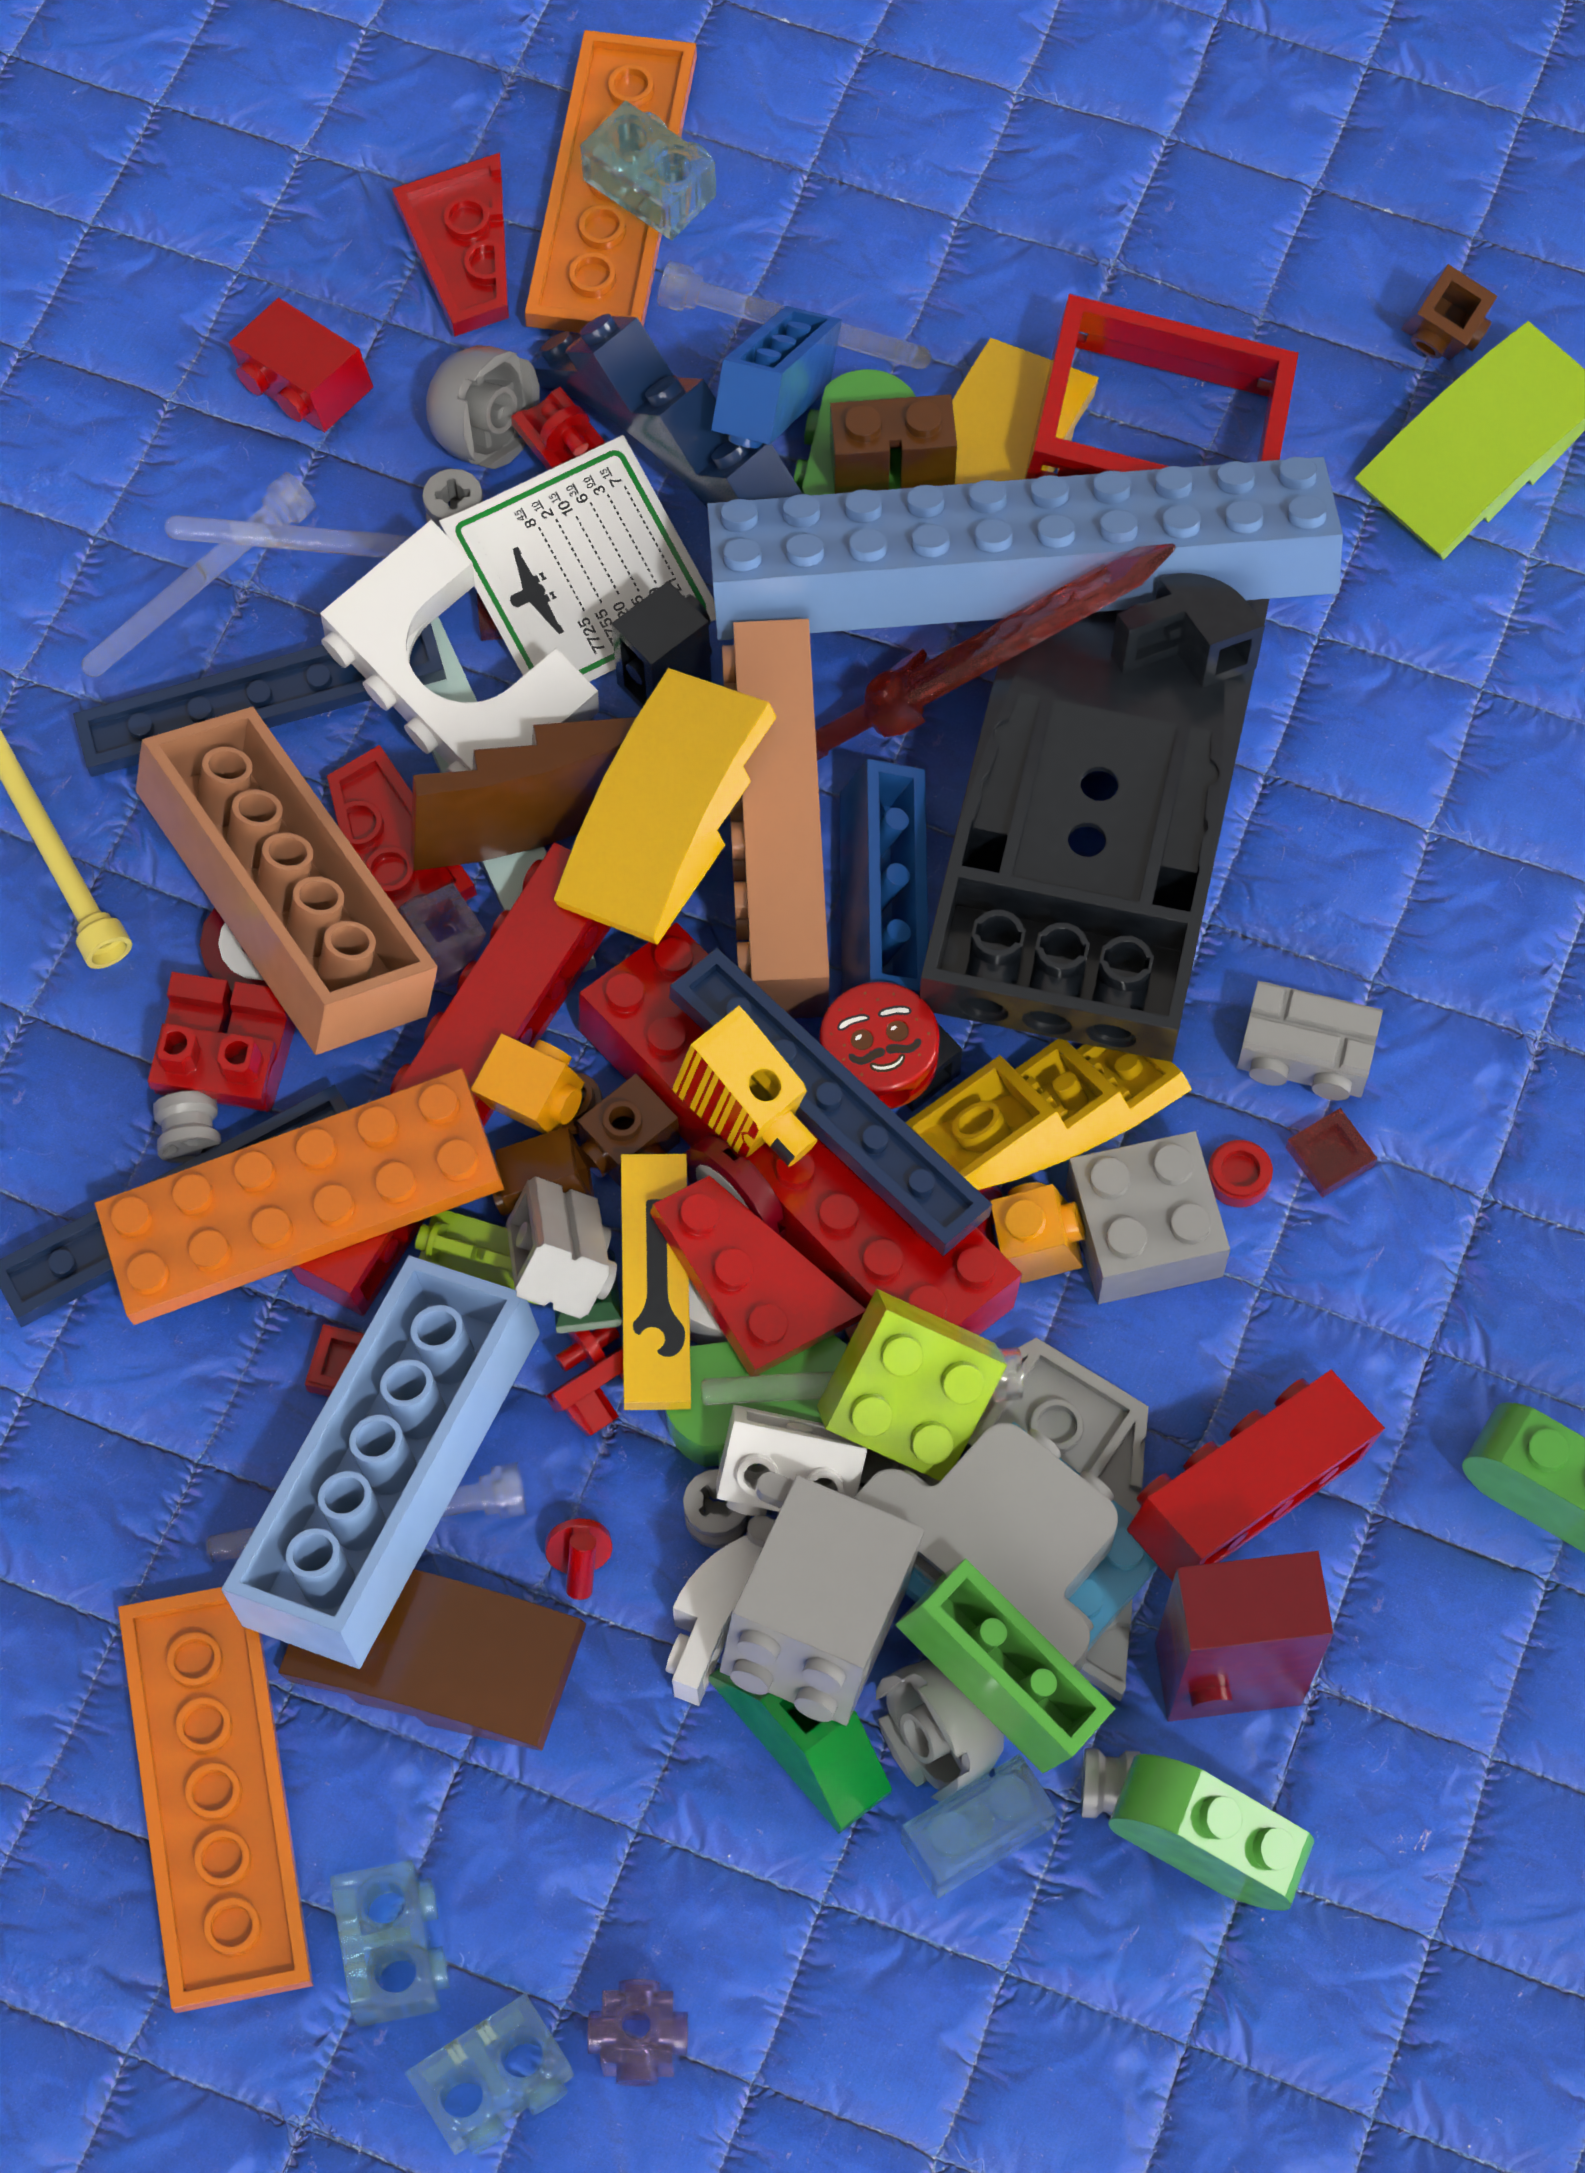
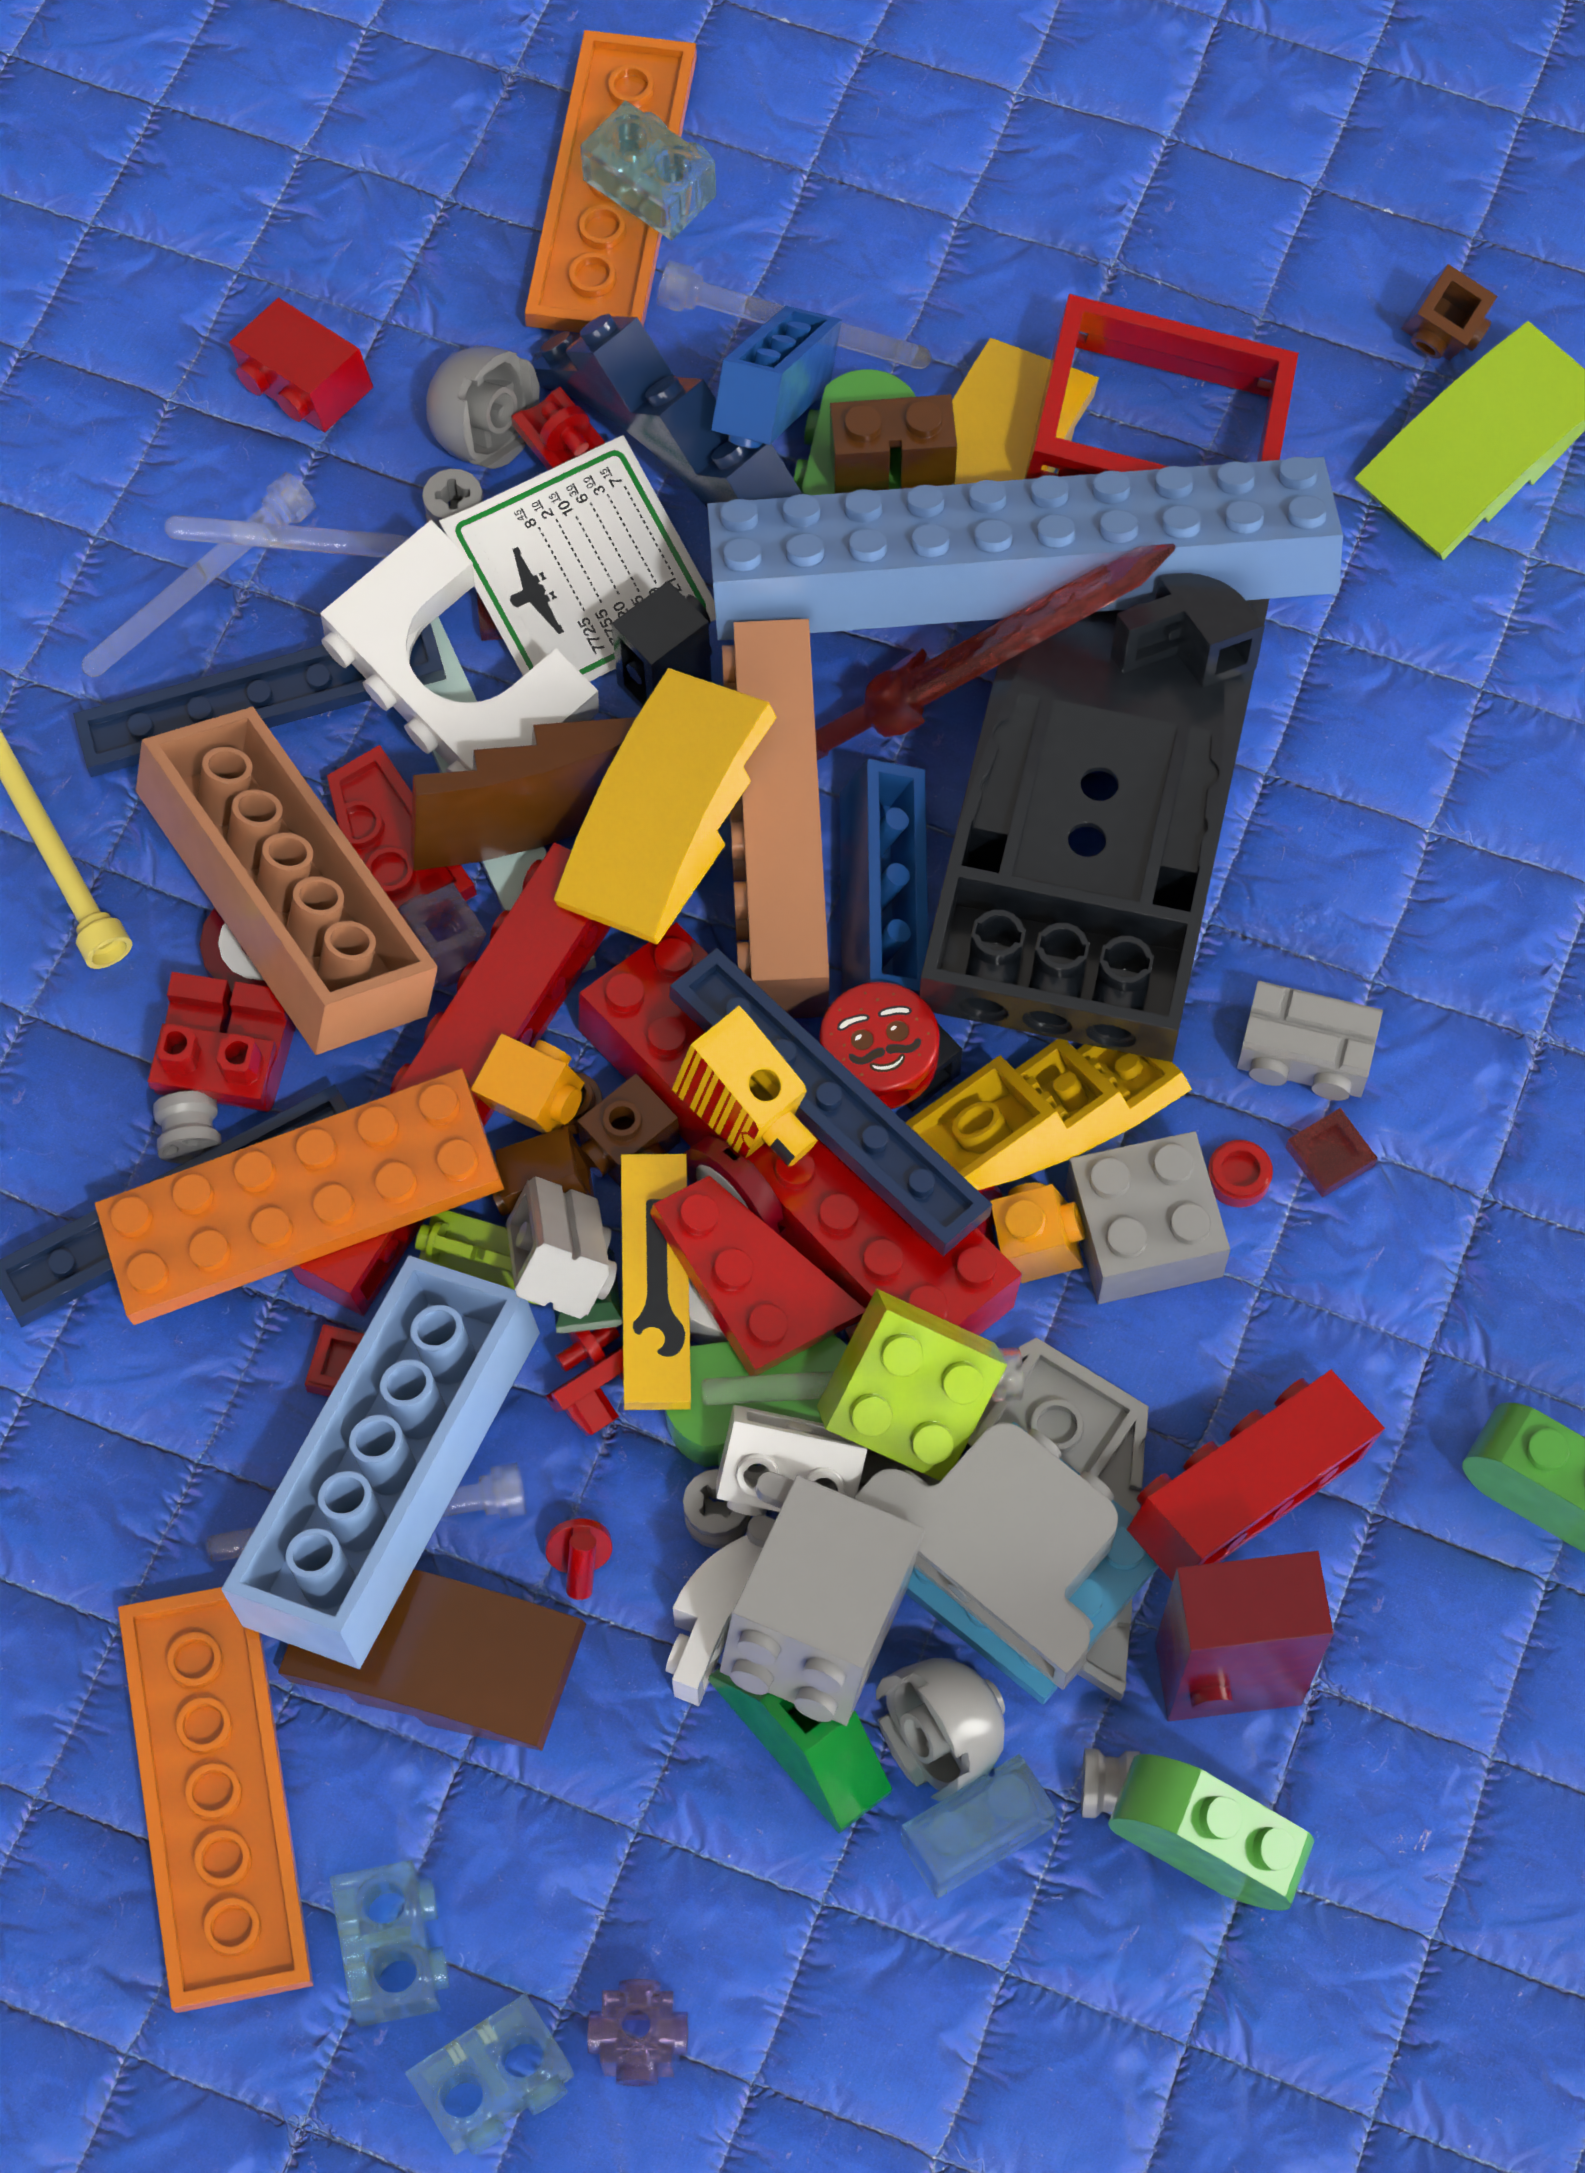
red wing [392,152,509,337] -> none
bright green brick [895,1558,1116,1773] -> none

